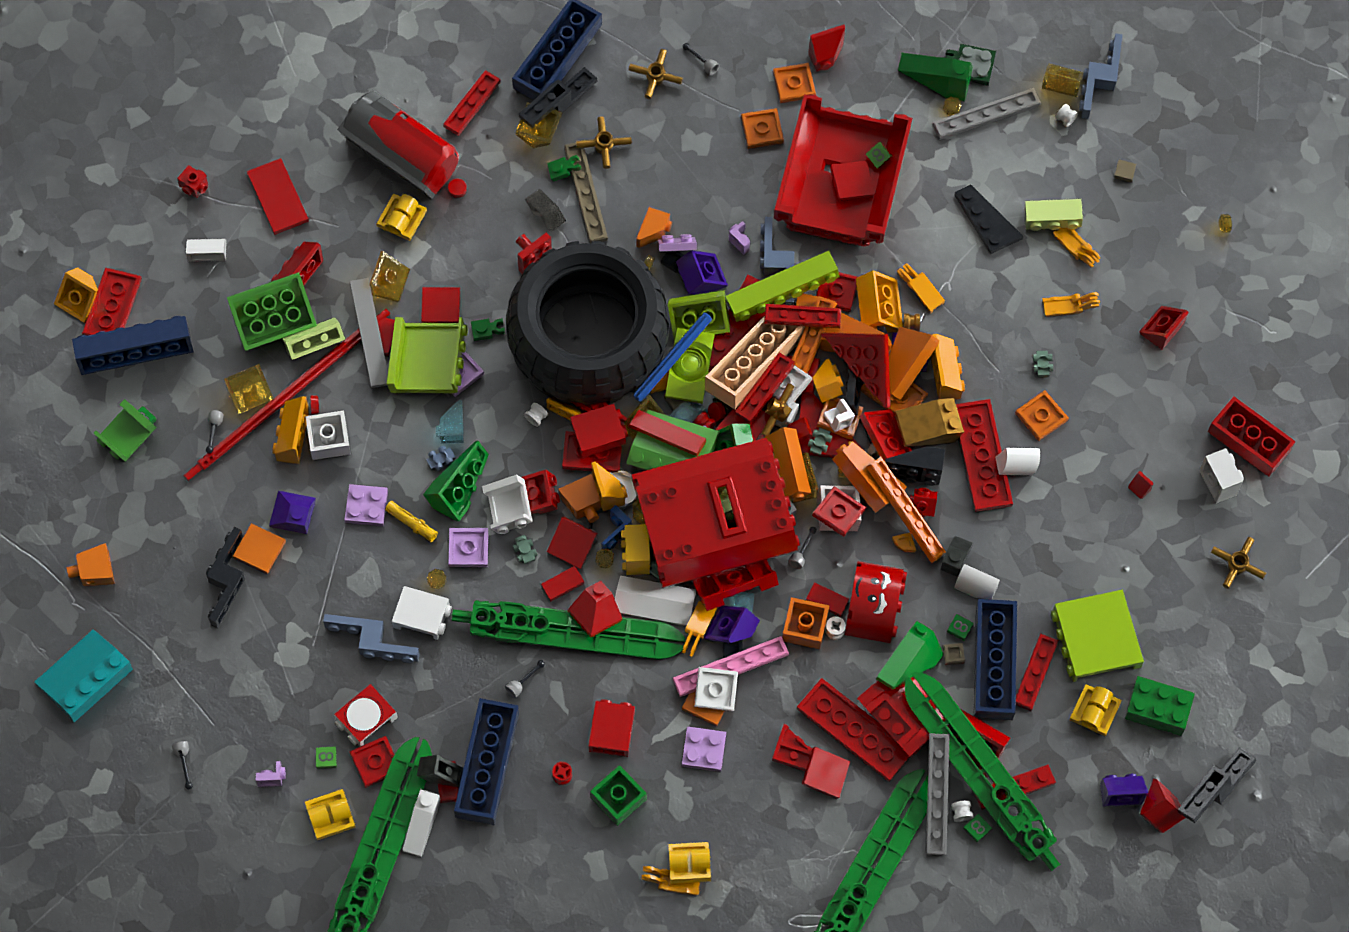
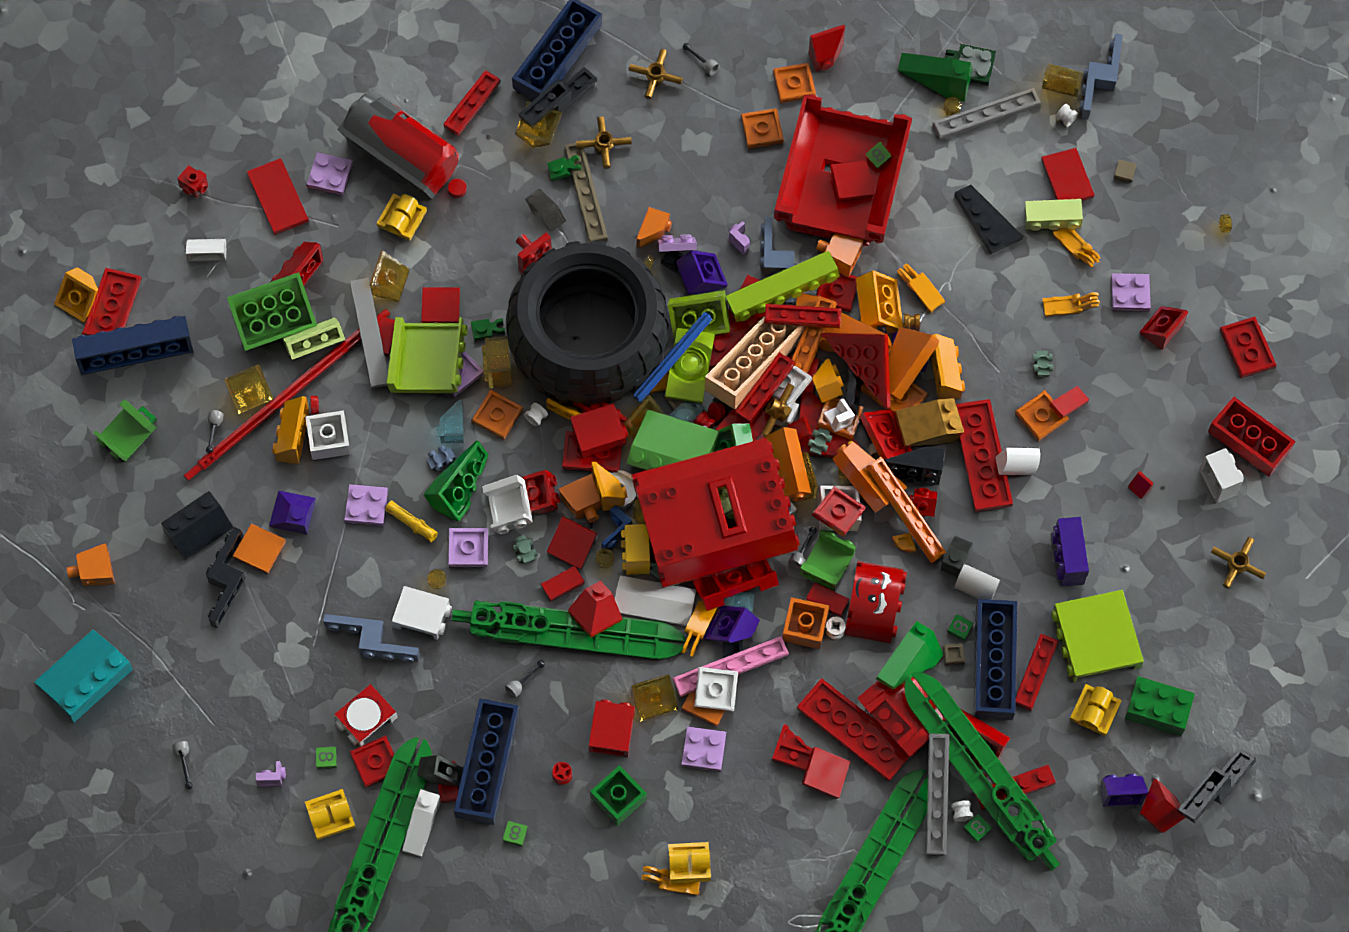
tile [629,410,706,456] -> none
none -> black slope [161,491,233,560]
none -> lavender plate [307,152,353,196]
none -> orange tile [471,390,524,440]
none -> clear yellow brick [482,336,512,388]
none -> bright green tile [503,821,528,846]
none -> clear yellow slope [631,673,678,721]
none -> bright green panel [800,530,856,591]
none -> orange torso [816,234,864,277]
none -> red tile [1041,148,1095,201]
none -> tile [1049,386,1090,419]
none -> dark purple brick [1051,517,1089,587]
none -> lavender plate [1111,273,1151,311]
none -> red tile [1220,317,1277,378]

